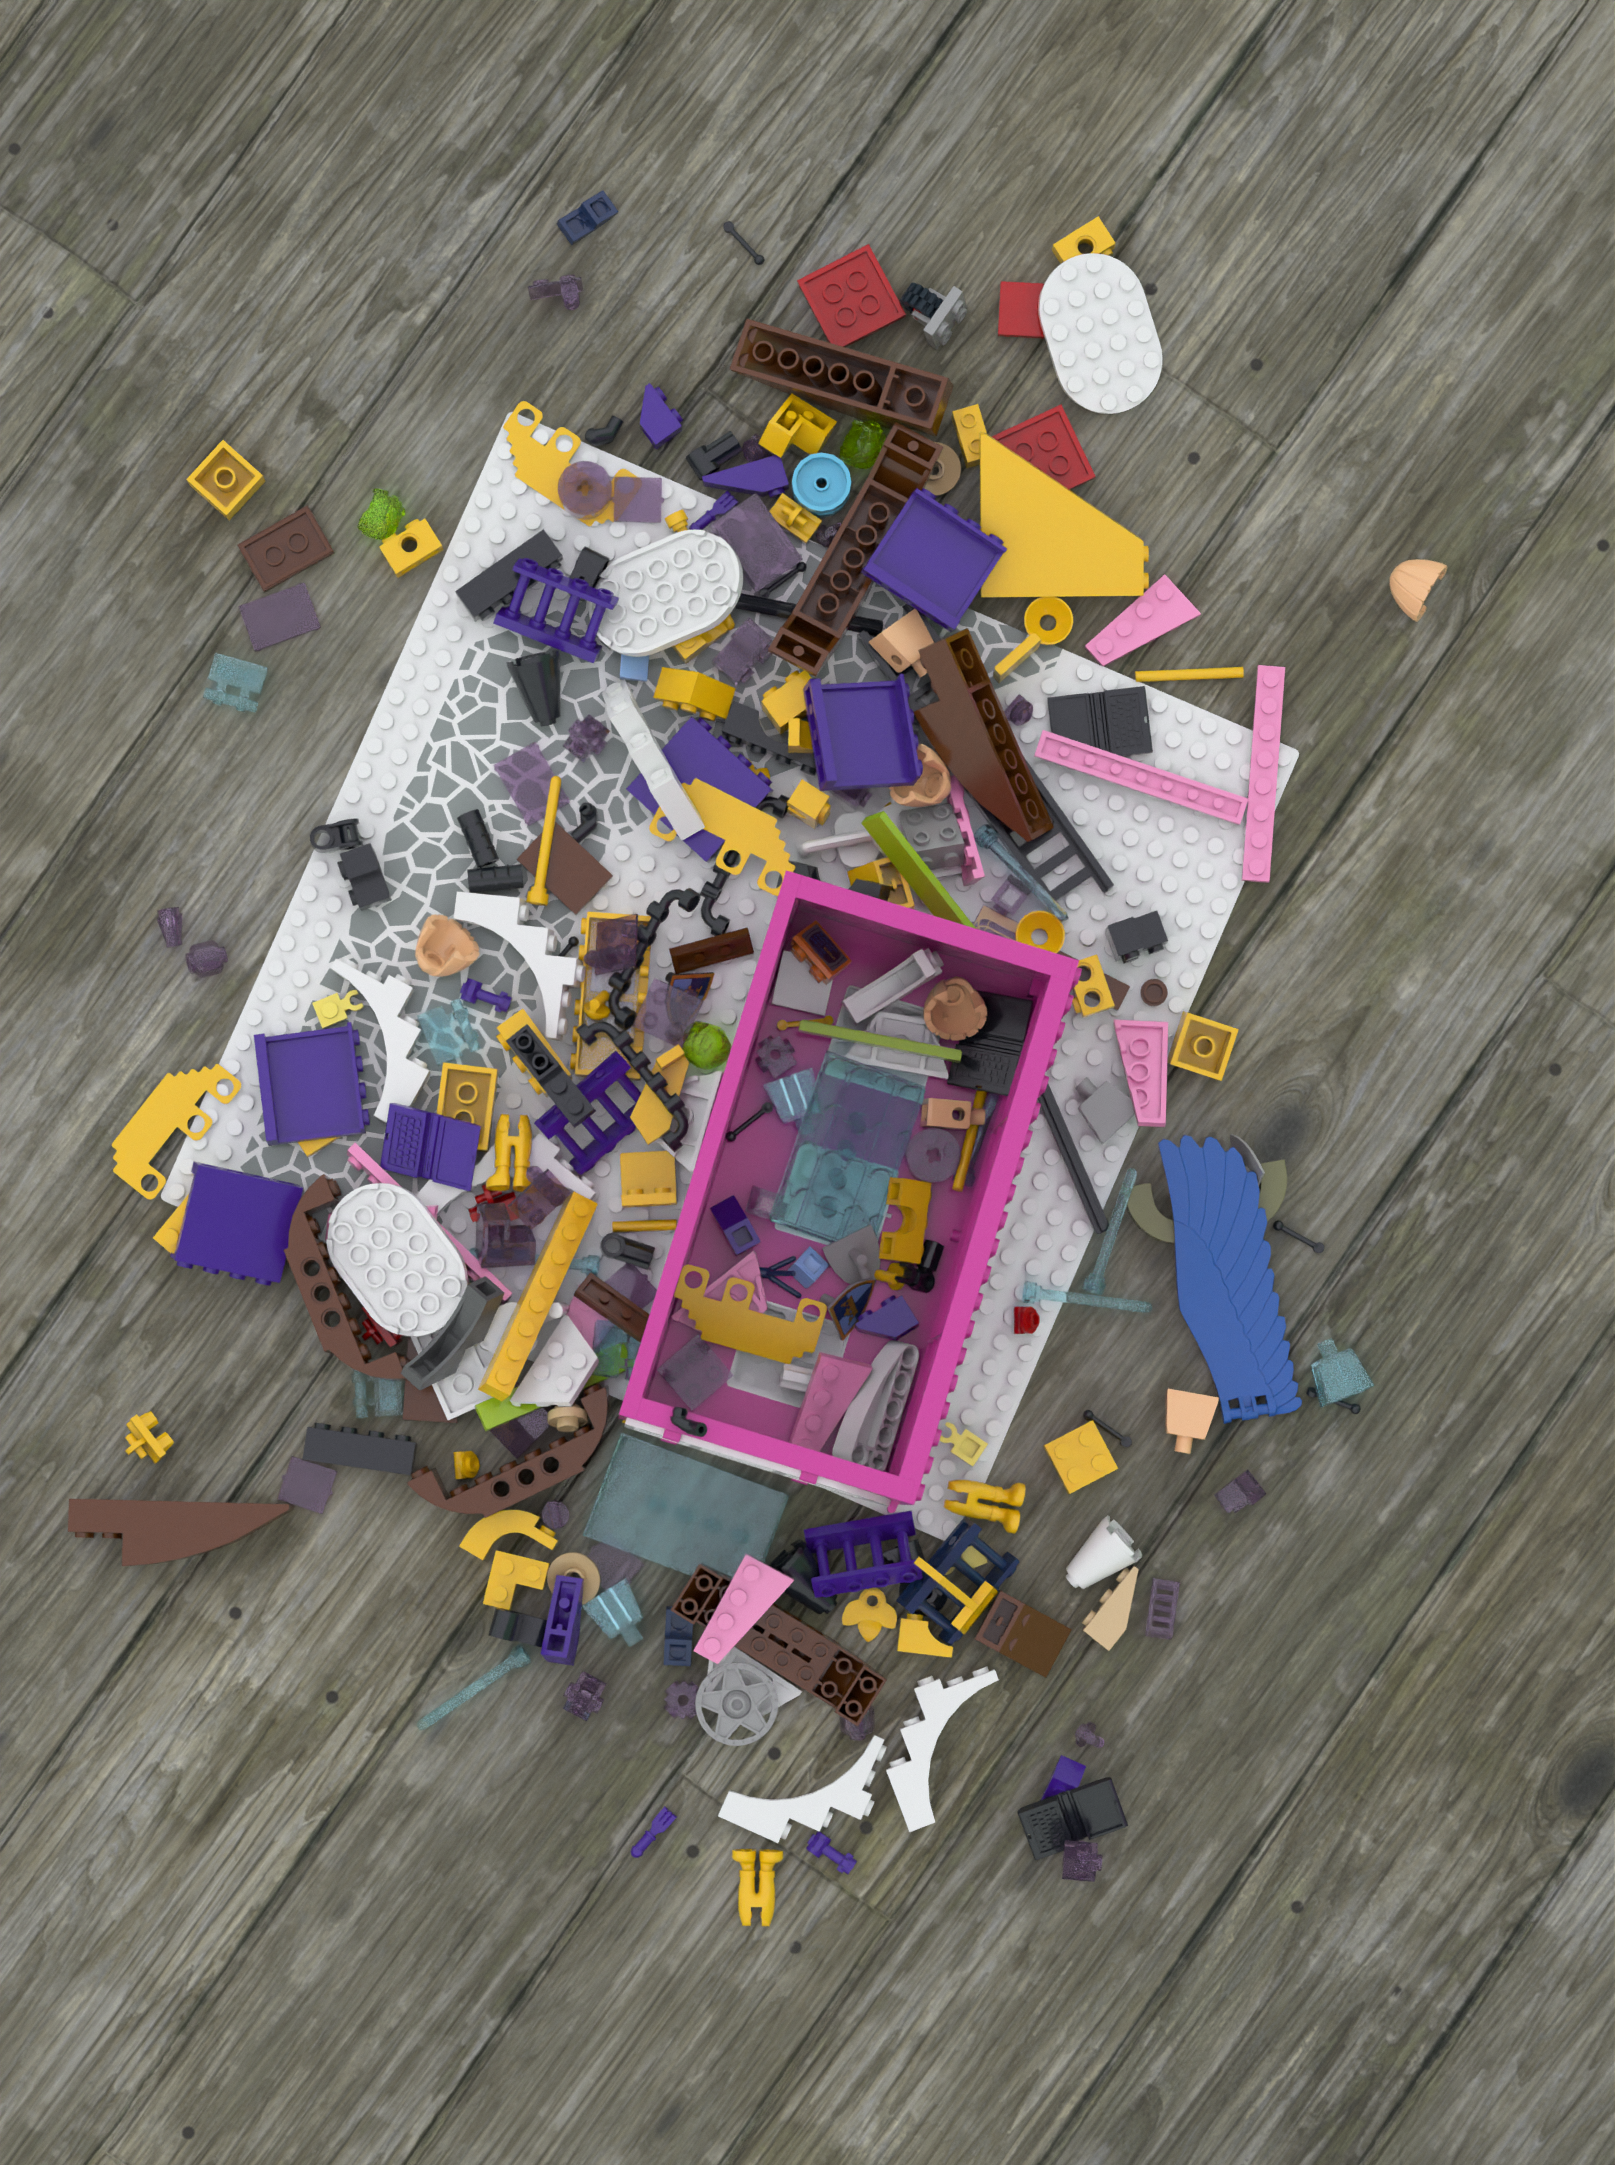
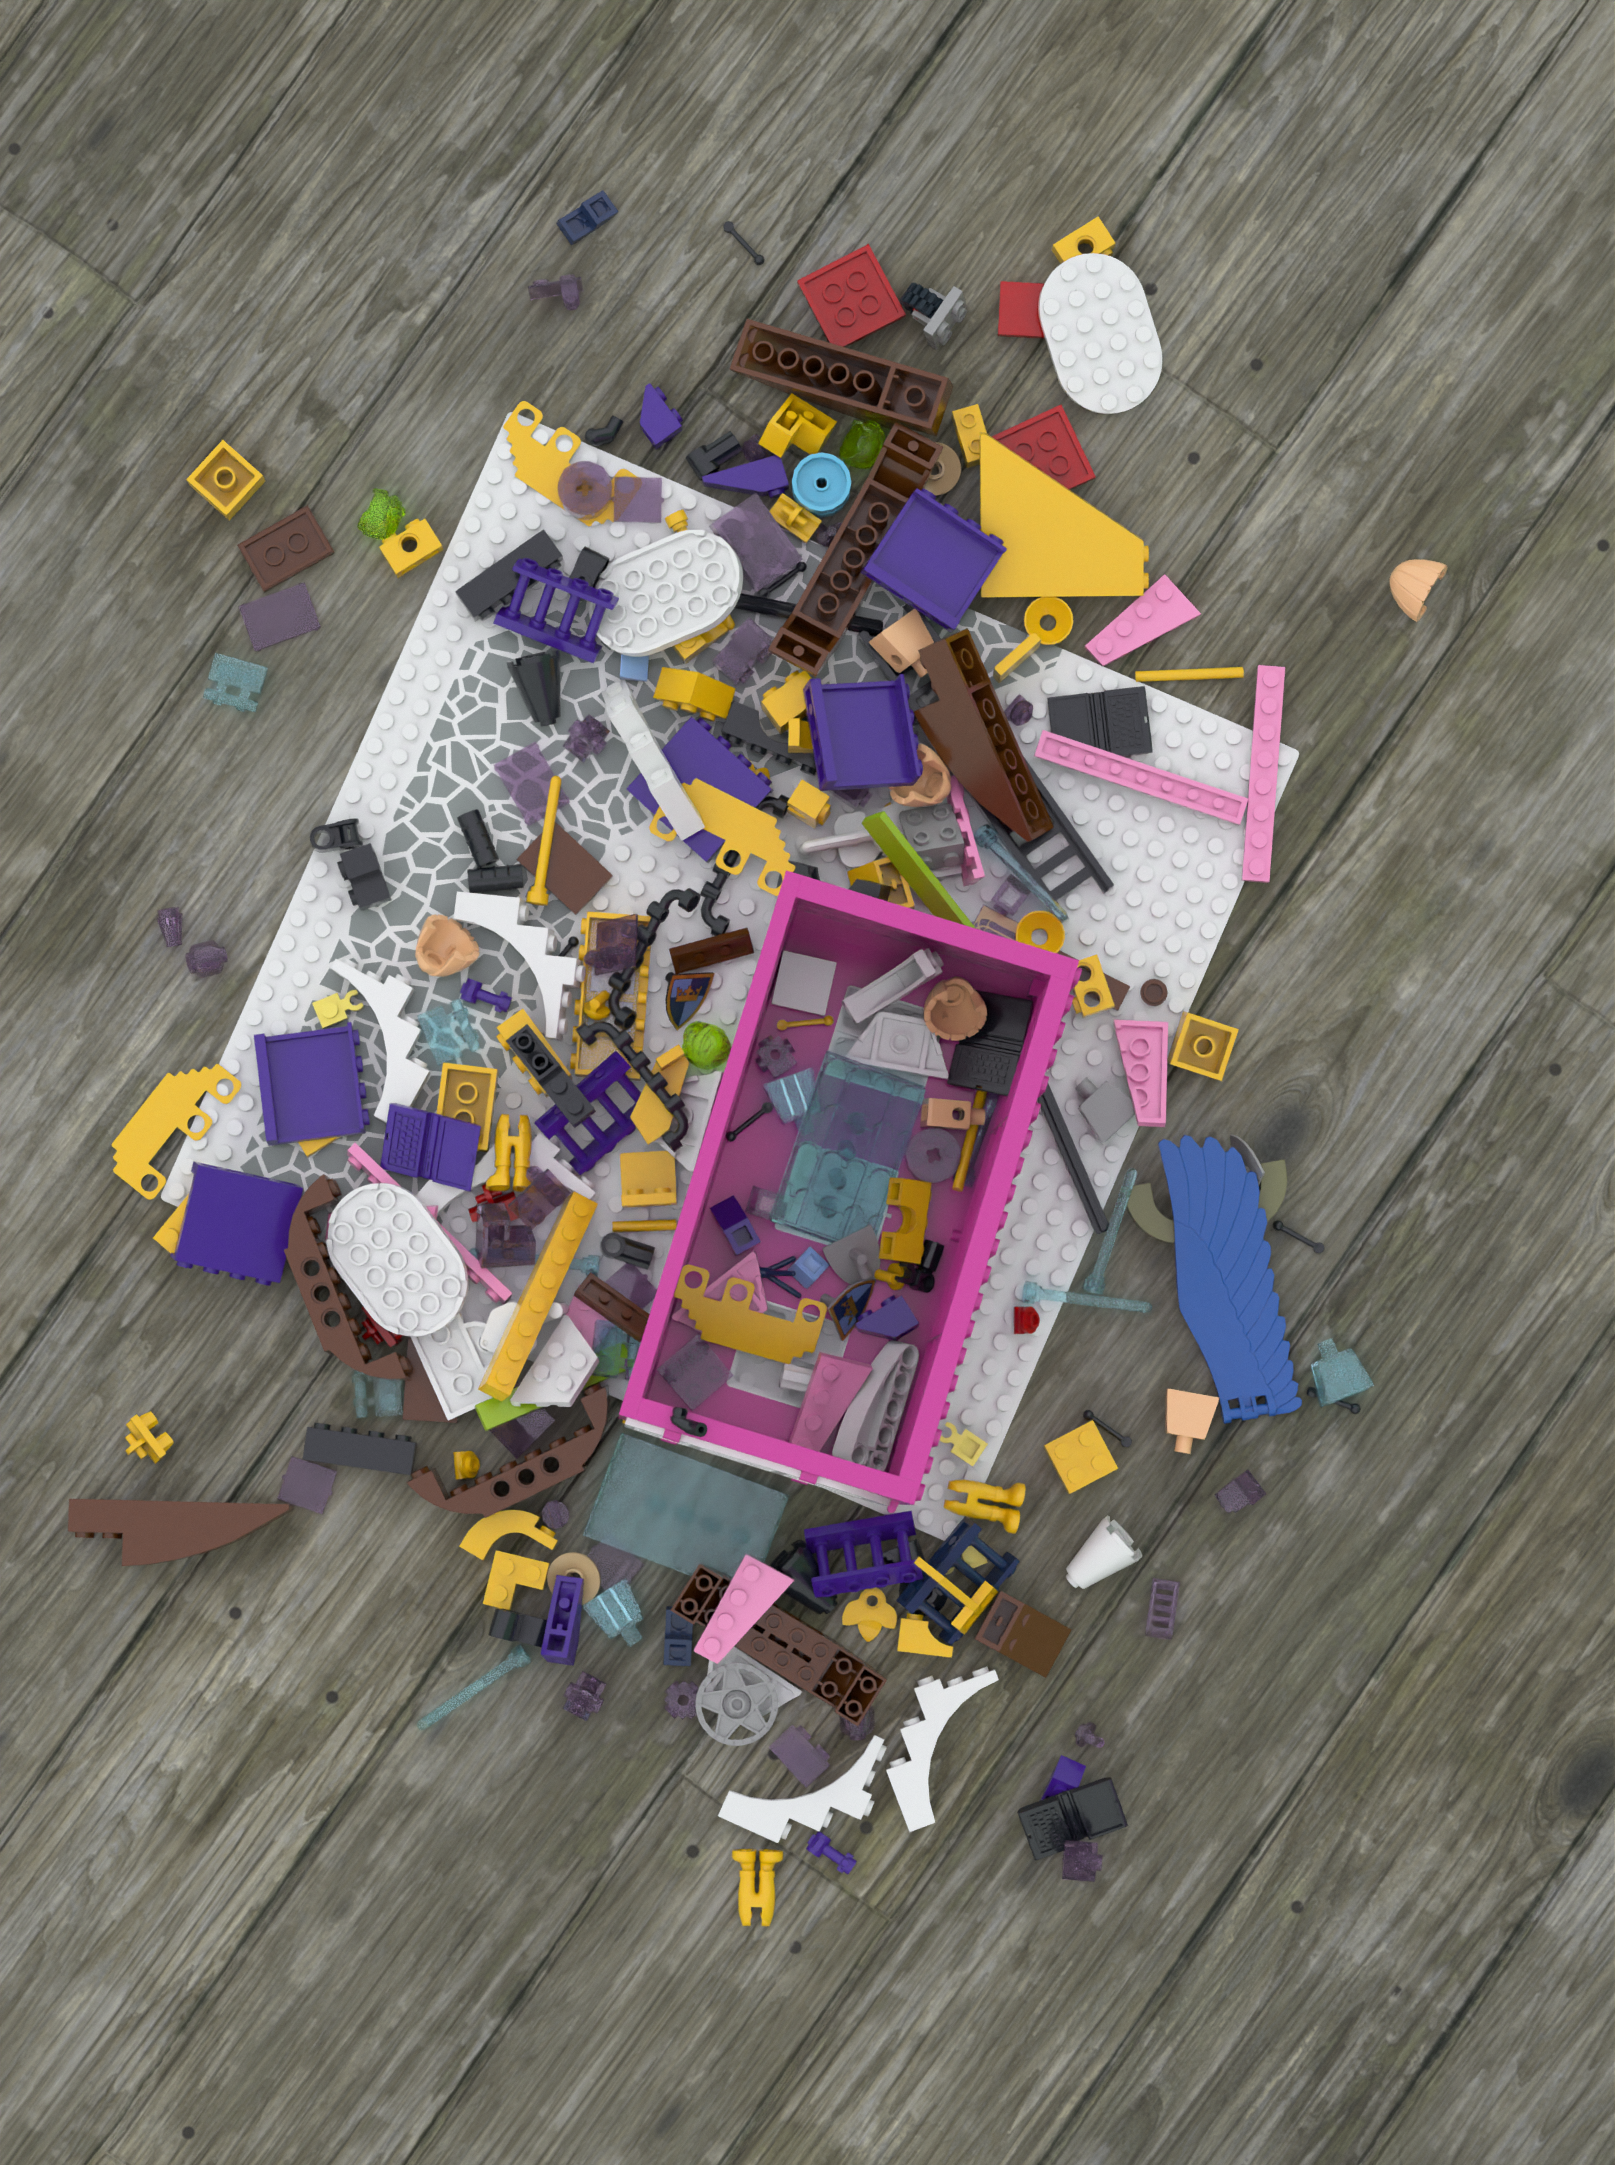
dark grey arch [401,1276,504,1390] -> none
tan plate [547,1402,588,1432] -> none
black arm [570,802,598,843] -> none
dark purple piece [631,1806,677,1858] -> none
clear purple hinge [632,978,704,1048] -> none
dark purple piece [689,491,739,530] -> none
slope [790,920,852,985] -> none
lime tile [798,1019,962,1063] -> none
tan slope [1082,1566,1139,1651] -> none
black brick [1105,910,1168,964] -> none
none -> clear purple brick [769,1724,830,1788]

